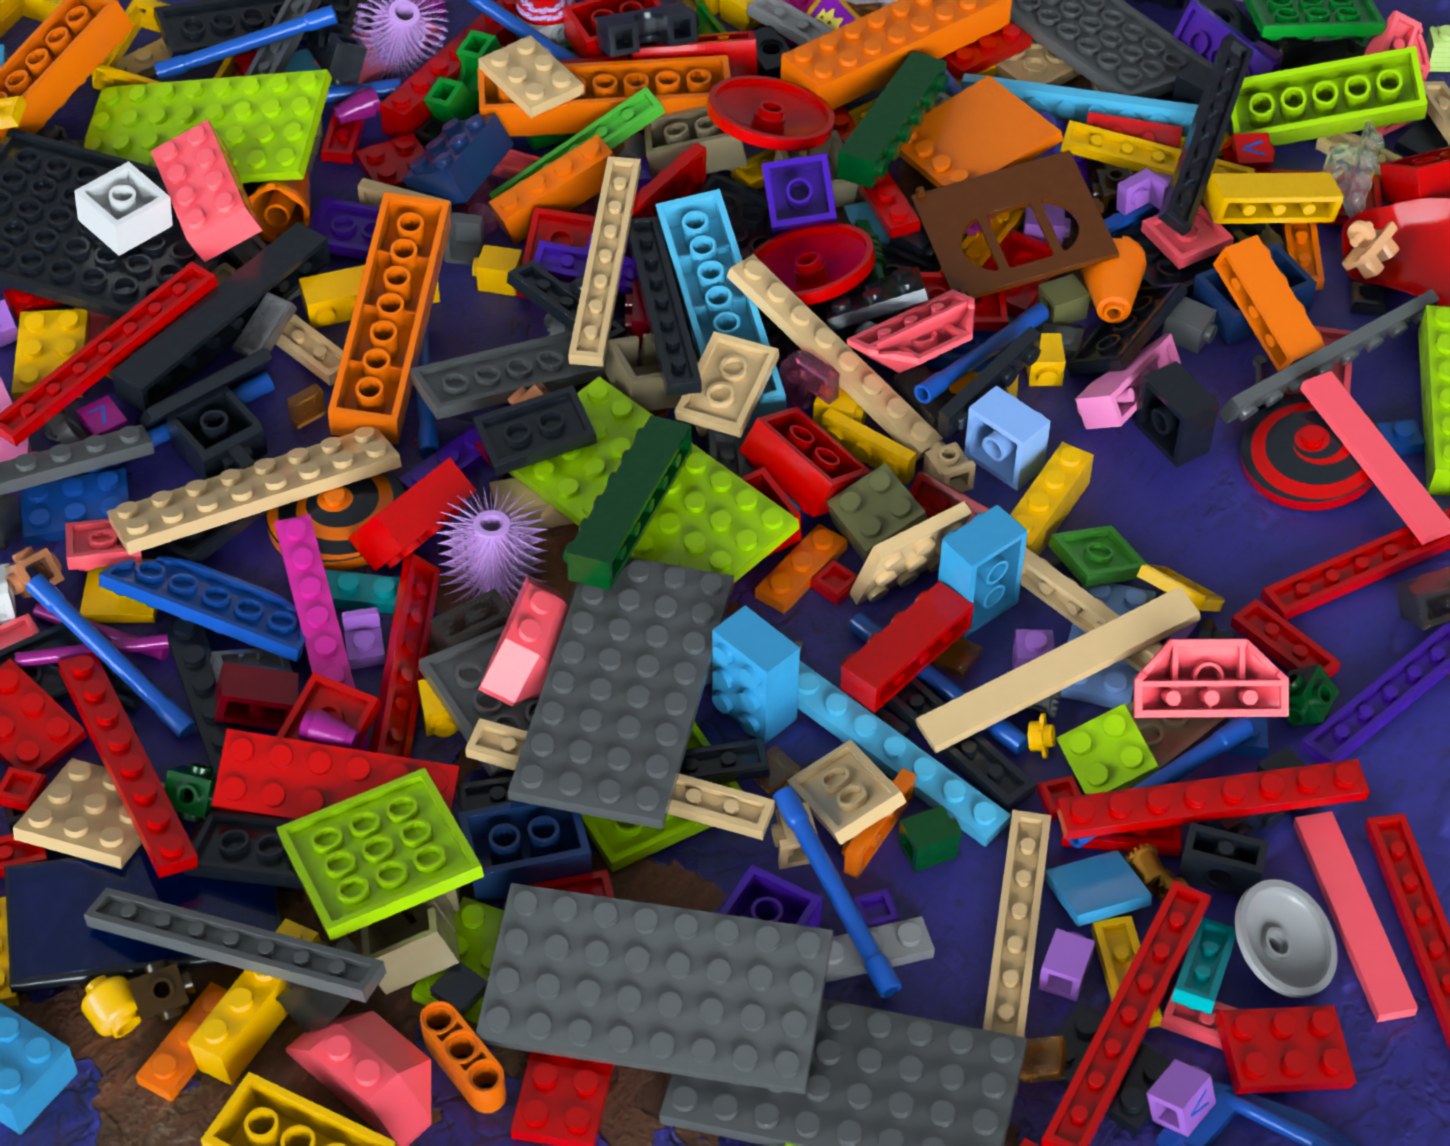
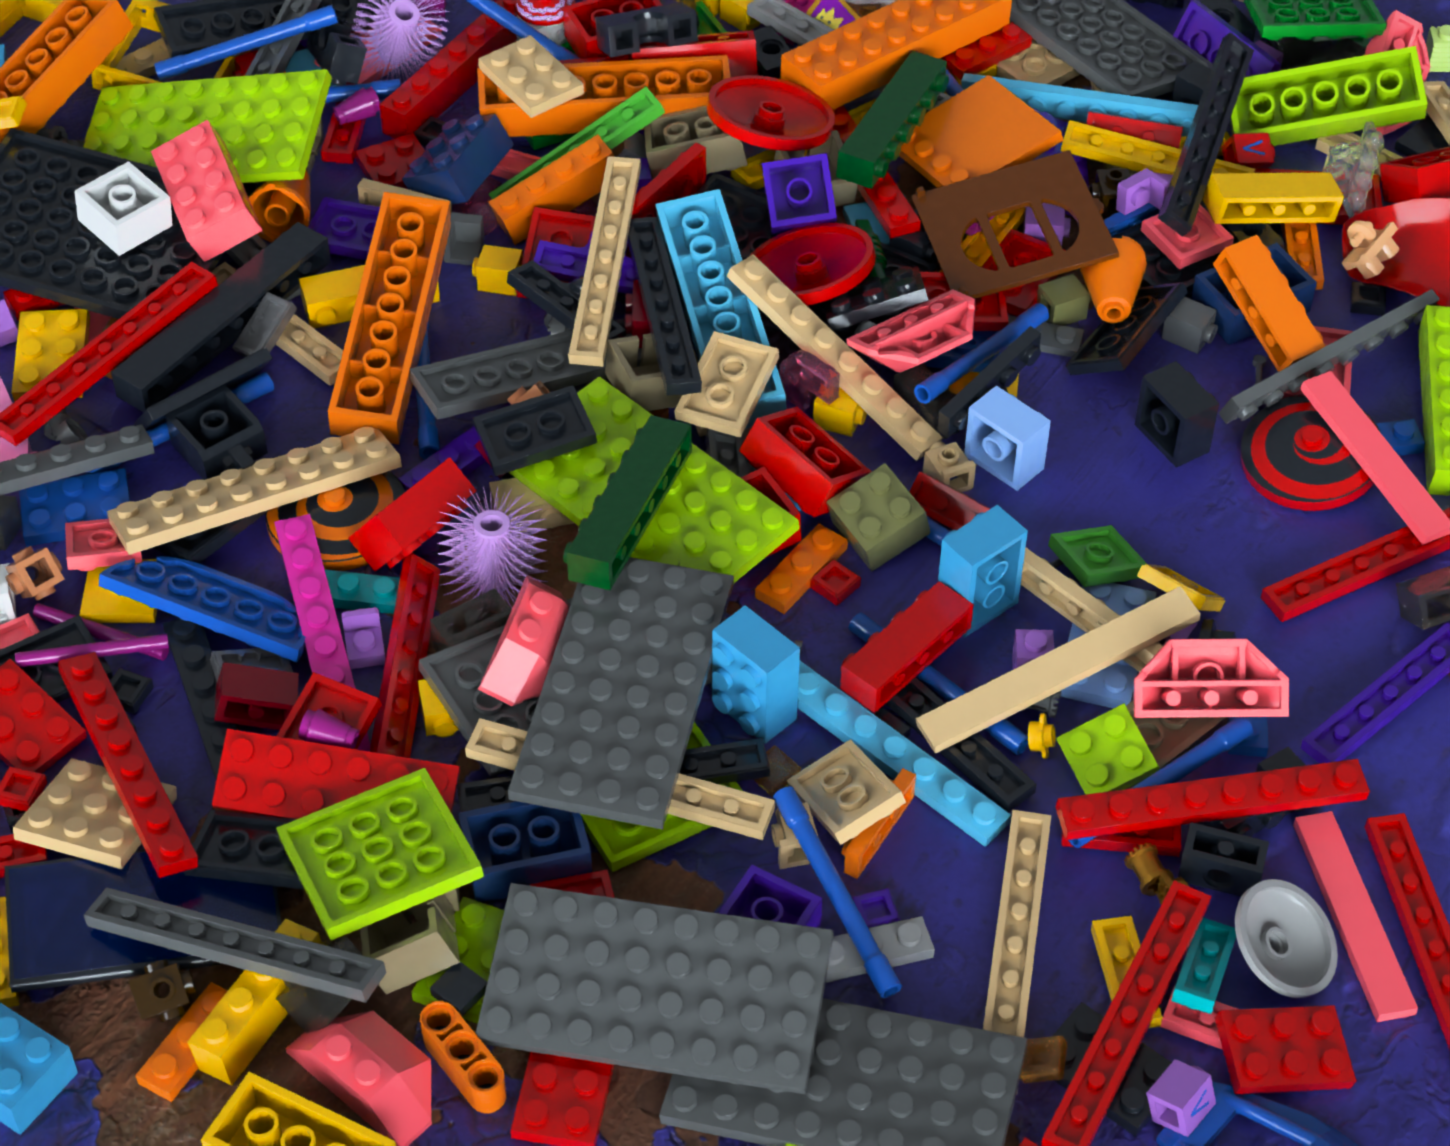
blue piece [26,574,196,739] -> none
magenta brick [77,396,129,437] -> none
yellow head [81,975,141,1038] -> none
dark green brick [164,763,221,822] -> none
clear orange tile [287,384,326,429] -> none
green arch [423,29,502,123] -> none
yellow plate [822,407,917,485] -> none
tan plate [849,501,972,605] -> none
dark green brick [898,805,962,872] -> none
clear orange tile [932,637,983,679] -> none
yellow brick [1010,442,1094,556] -> none
yellow brick [1026,333,1066,387] -> none
red tile [1036,775,1082,821] -> none
medium lavender brick [1038,928,1095,1002] -> none
dark azure tile [1045,850,1152,927] -> none
bright pink slope [1075,333,1181,430] -> none
red plate [1230,598,1341,678] -> none
dark green brick [1285,664,1339,728] -> none

